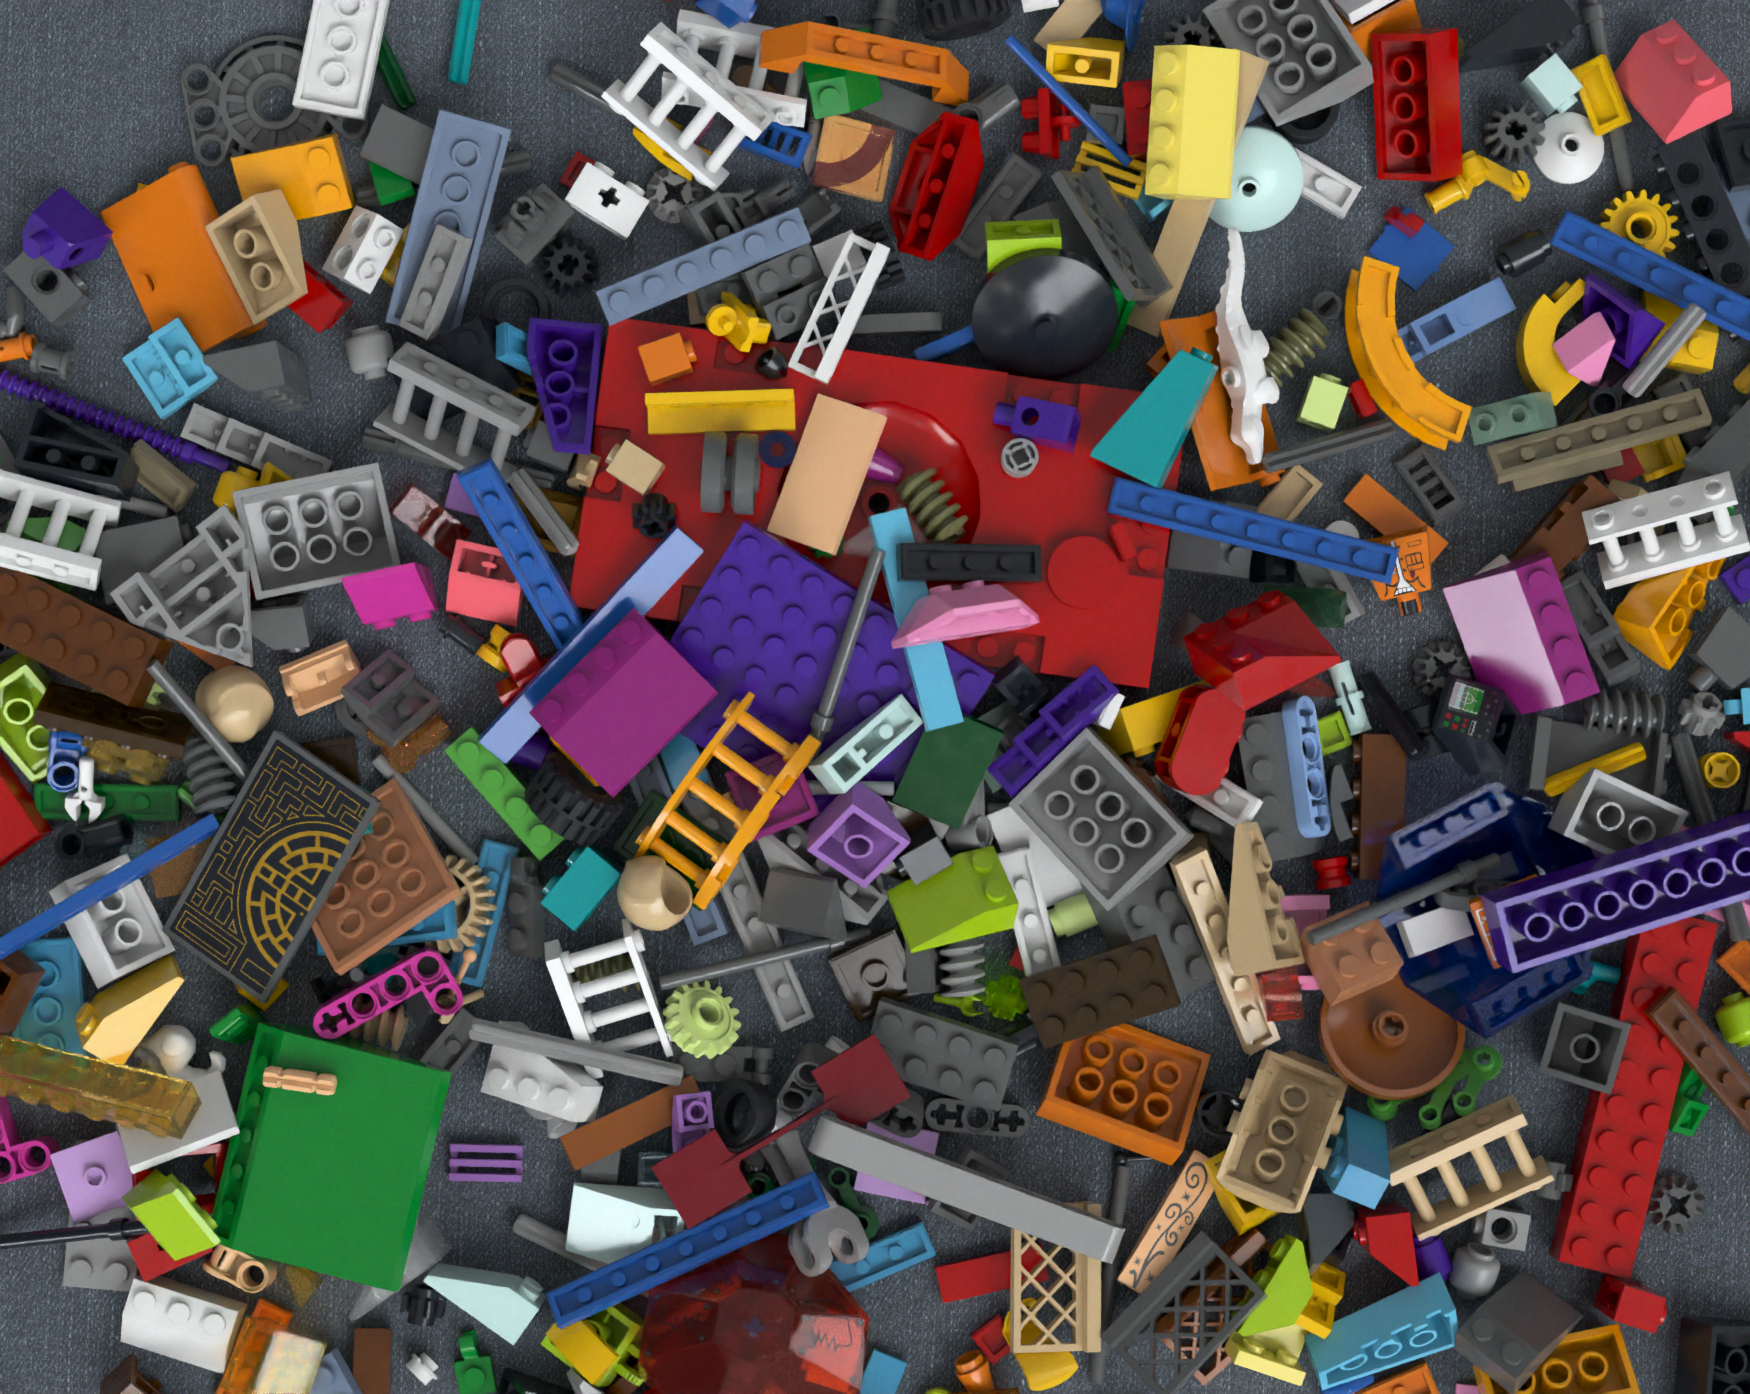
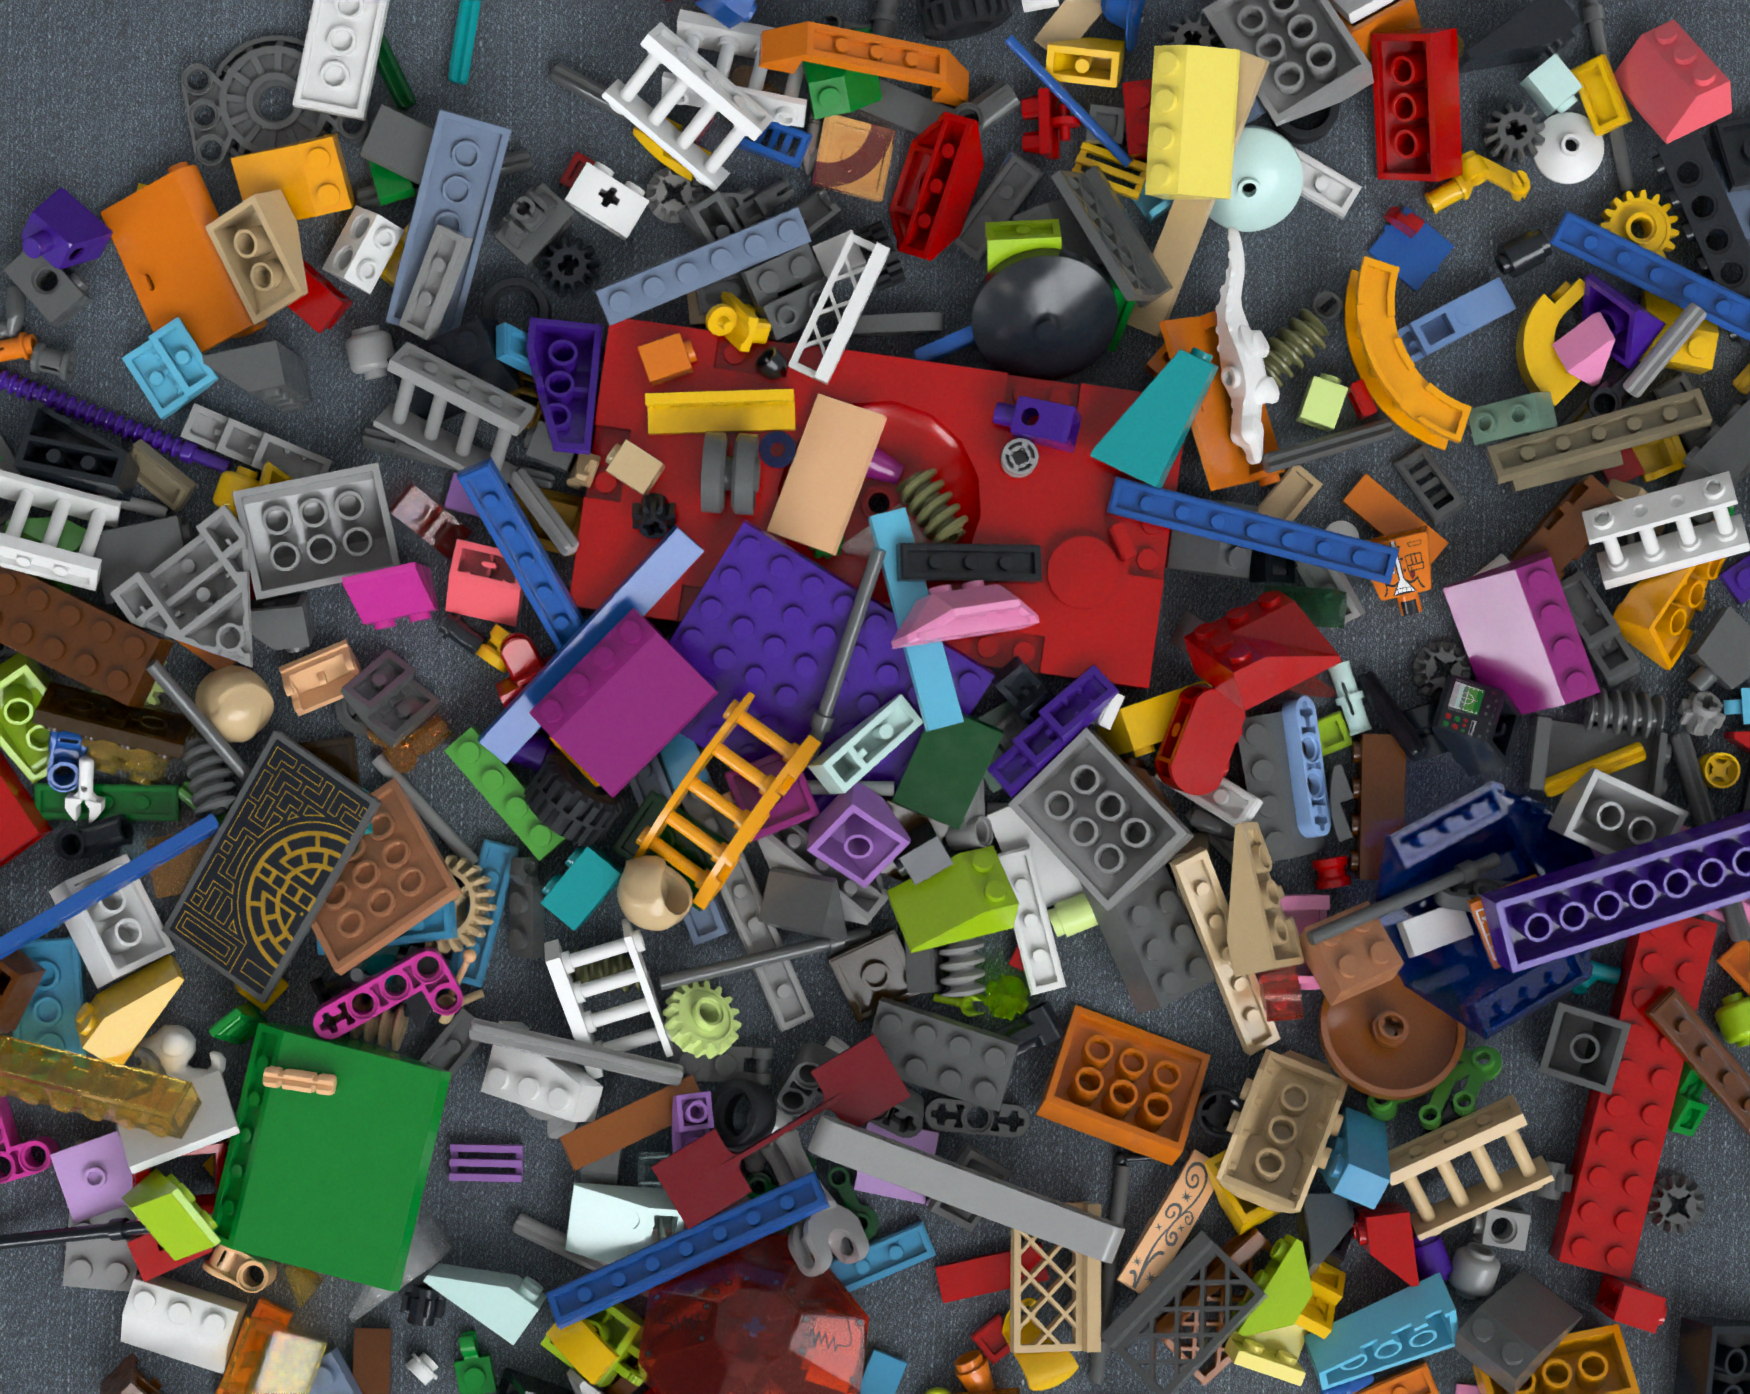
dark brown plate [1019,934,1181,1049] -> none

